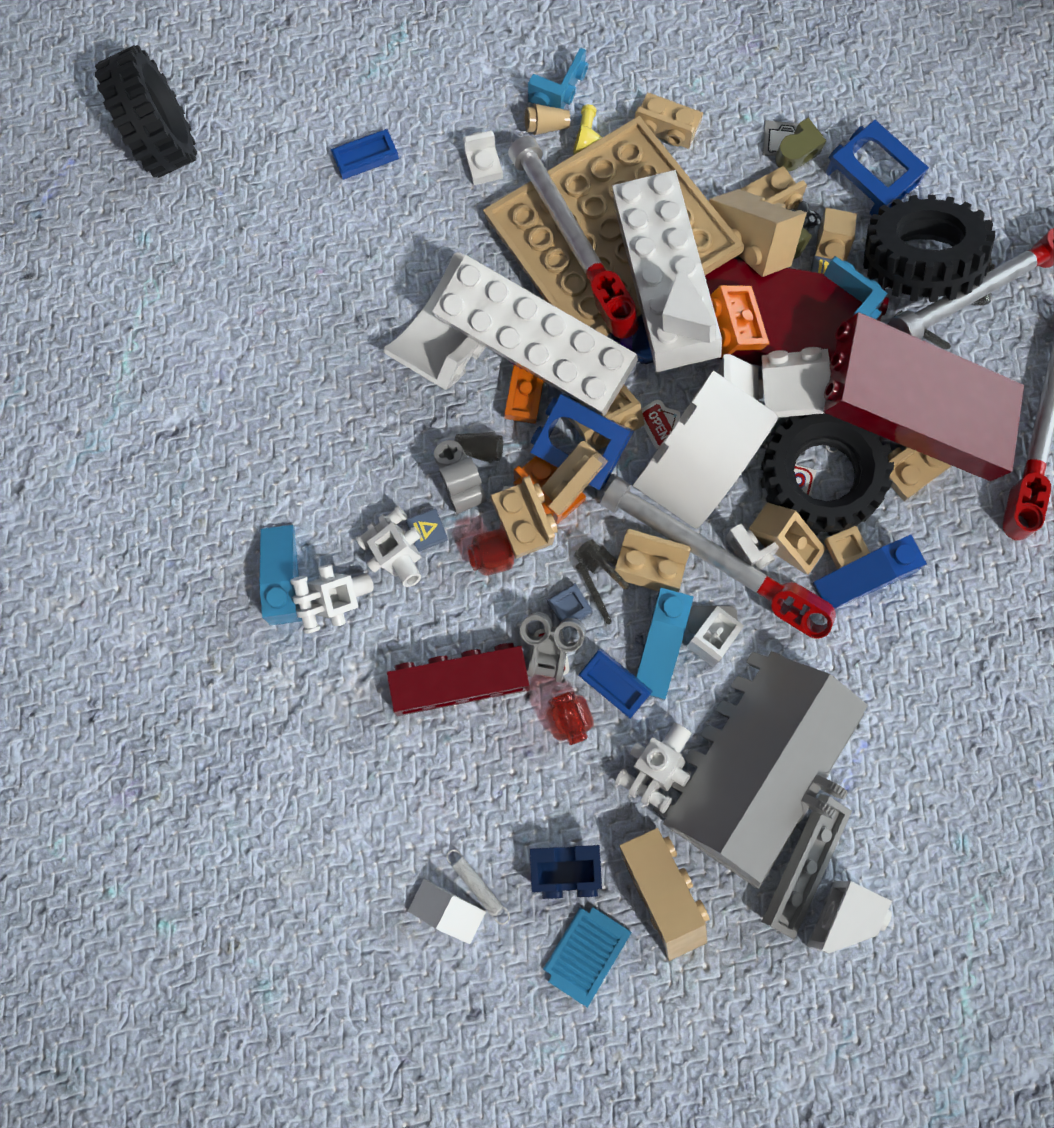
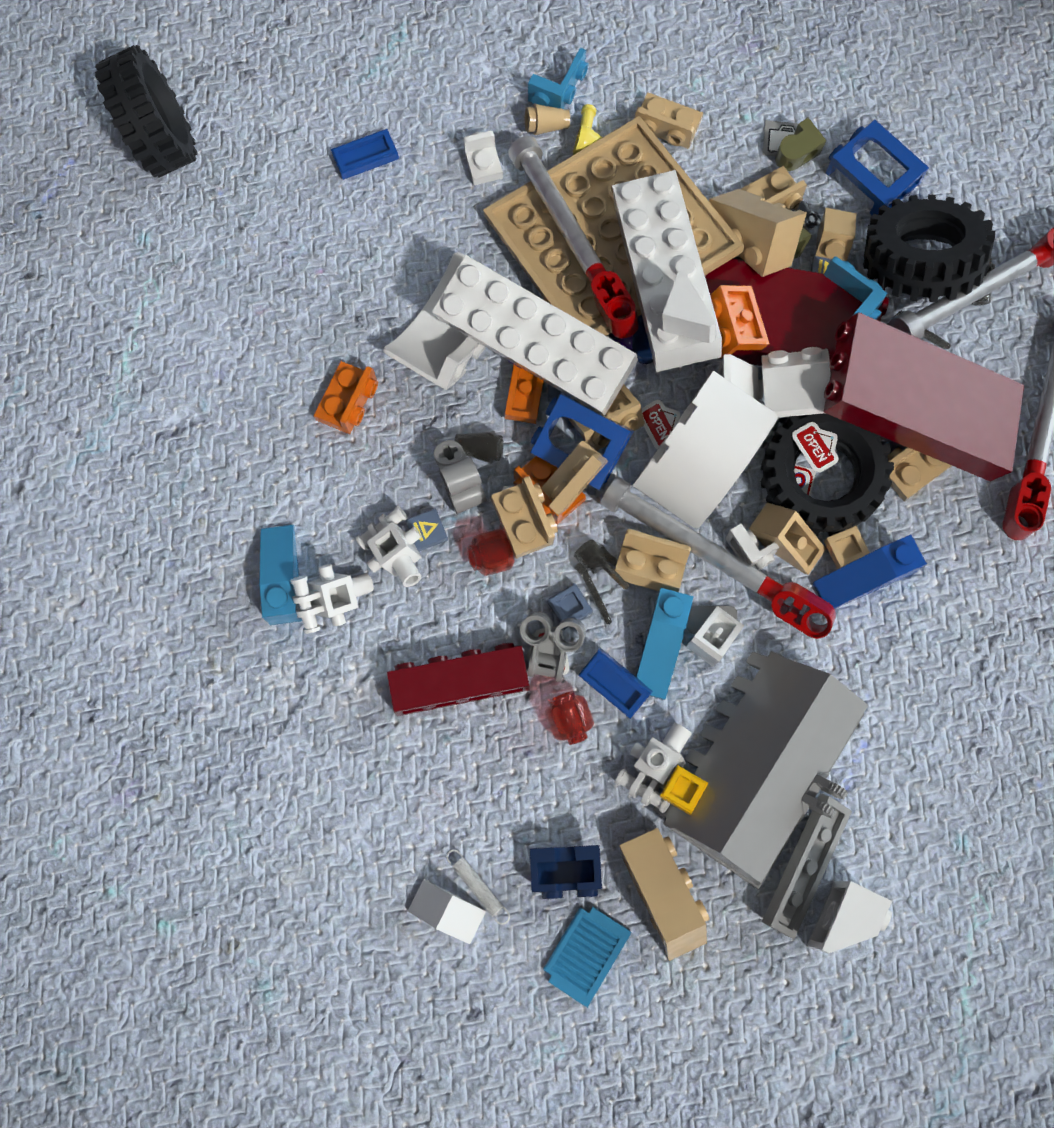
none -> orange bracket [314,361,378,434]
none -> yellow tile [660,765,708,815]
none -> sticker [792,422,839,473]

